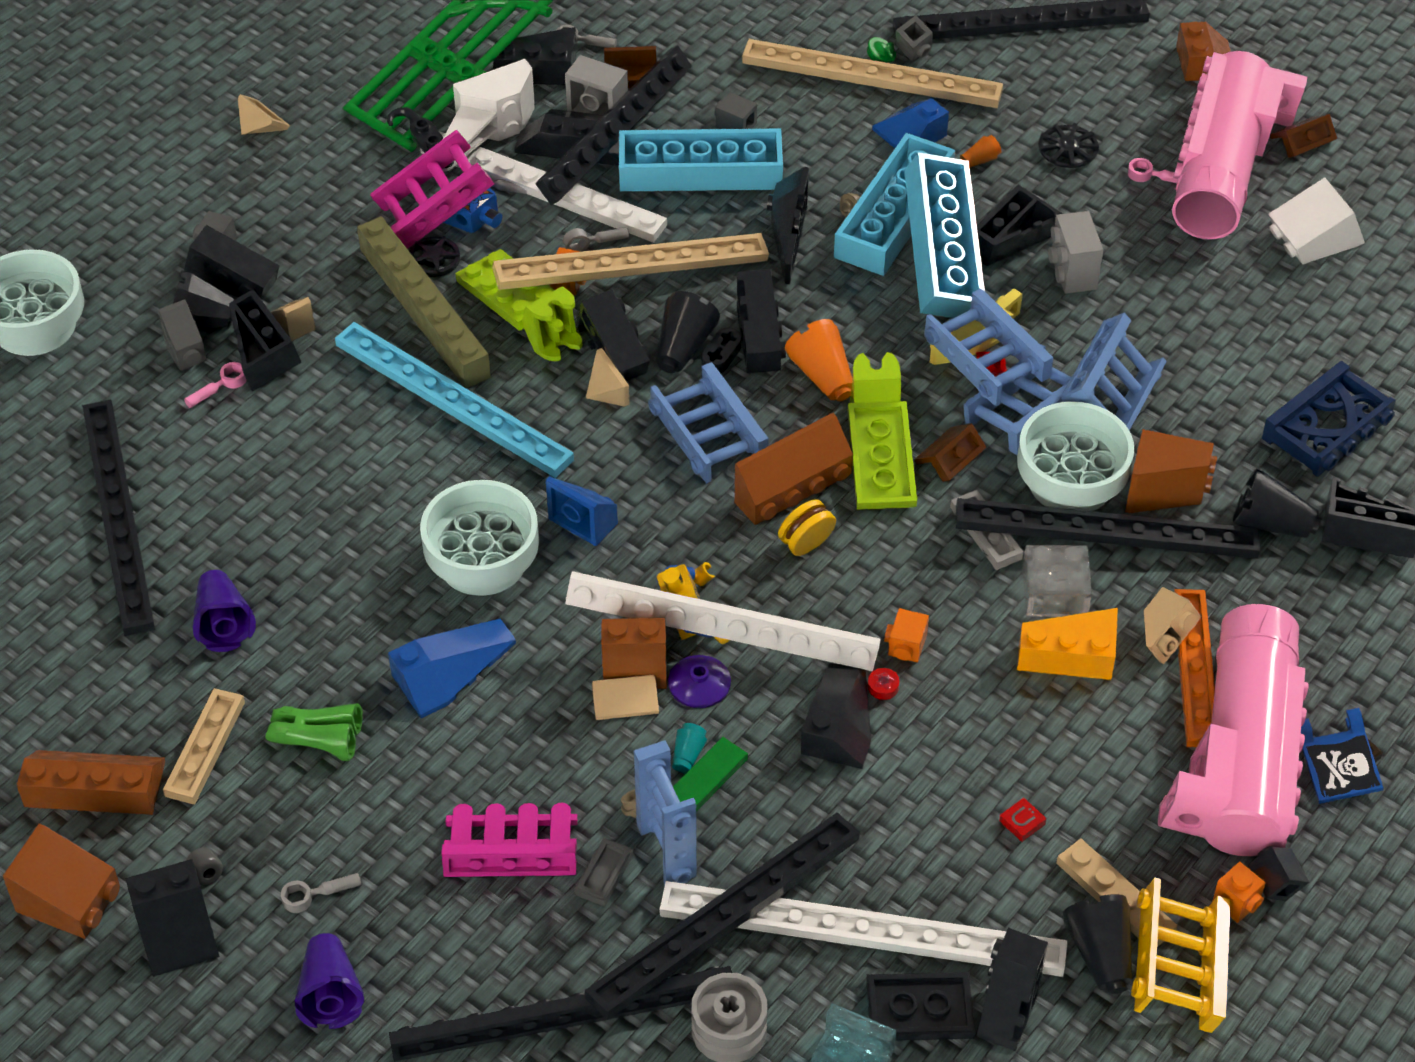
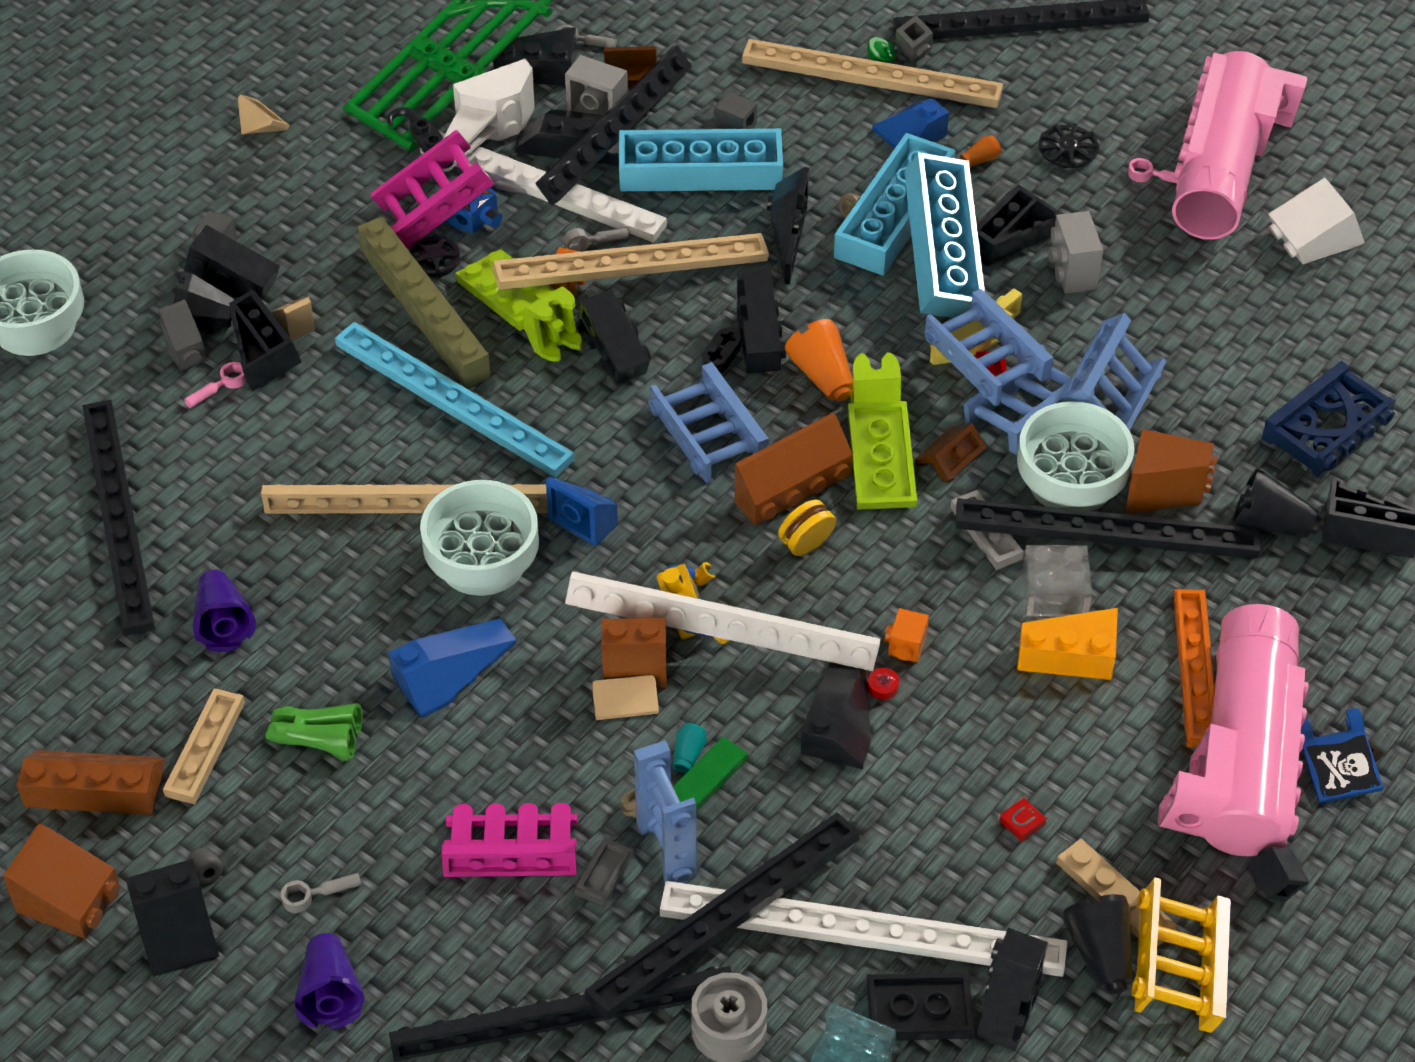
tan slope [586,348,630,407] -> none
black cone [656,291,720,373] -> none
dark purple dish [668,655,731,708] -> none
tan slope [1144,587,1202,664] -> none
dark orange slope [1176,22,1231,81] -> none
orange brick [1212,861,1266,923] -> none
reddish brown panel [1270,114,1338,157] -> none
none -> tan plate [261,484,548,514]

